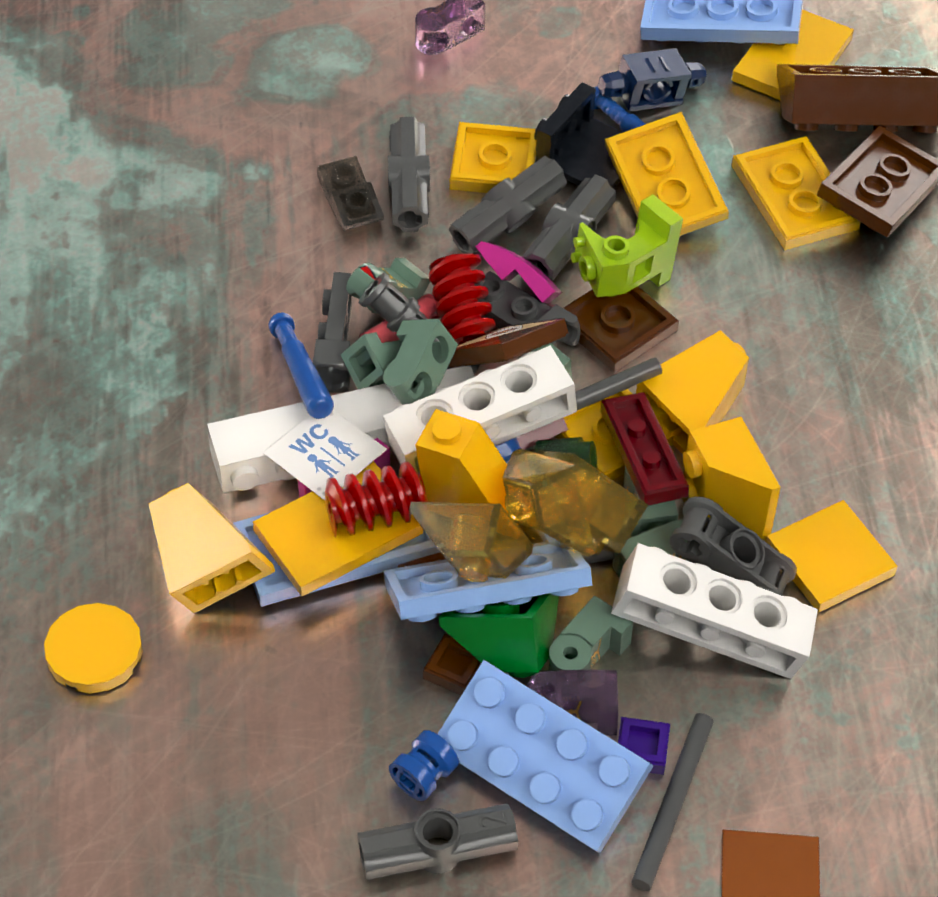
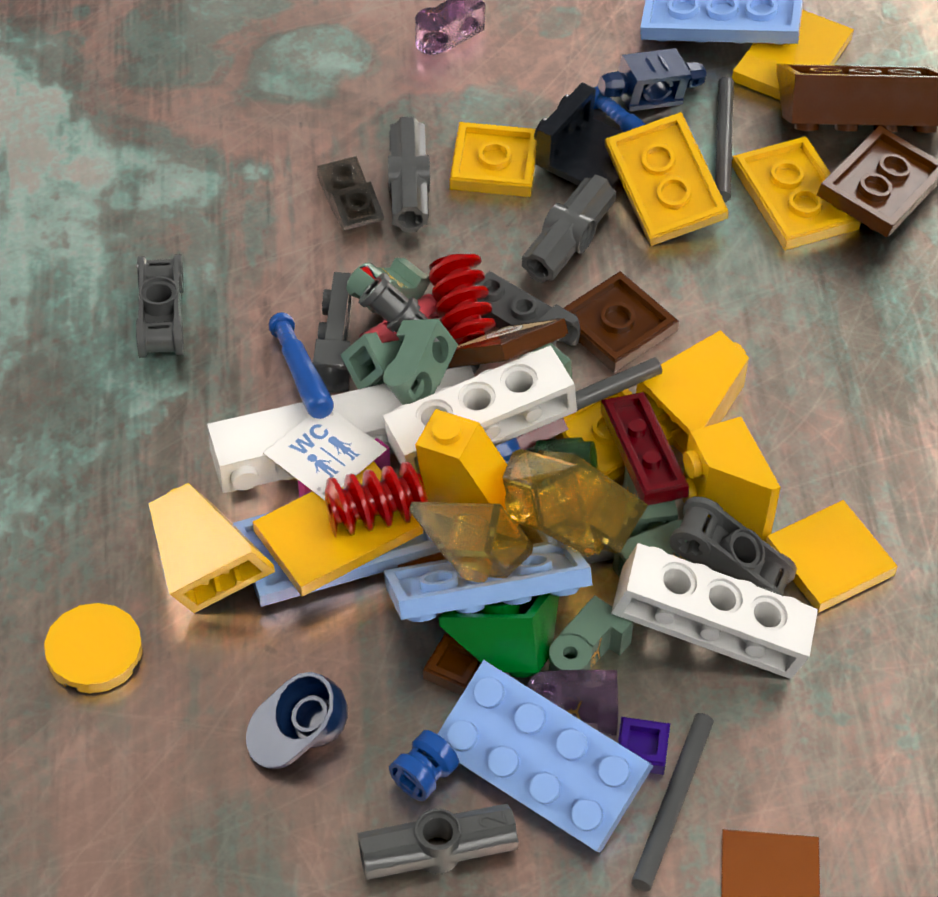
dark grey piece [448,156,568,254] -> none
dark pink slope [475,241,562,303] -> none
lime tile [571,195,683,298] -> none
none -> dark grey piece [136,254,184,358]
none -> cap [246,672,348,769]
none -> dark grey bar [715,77,734,202]

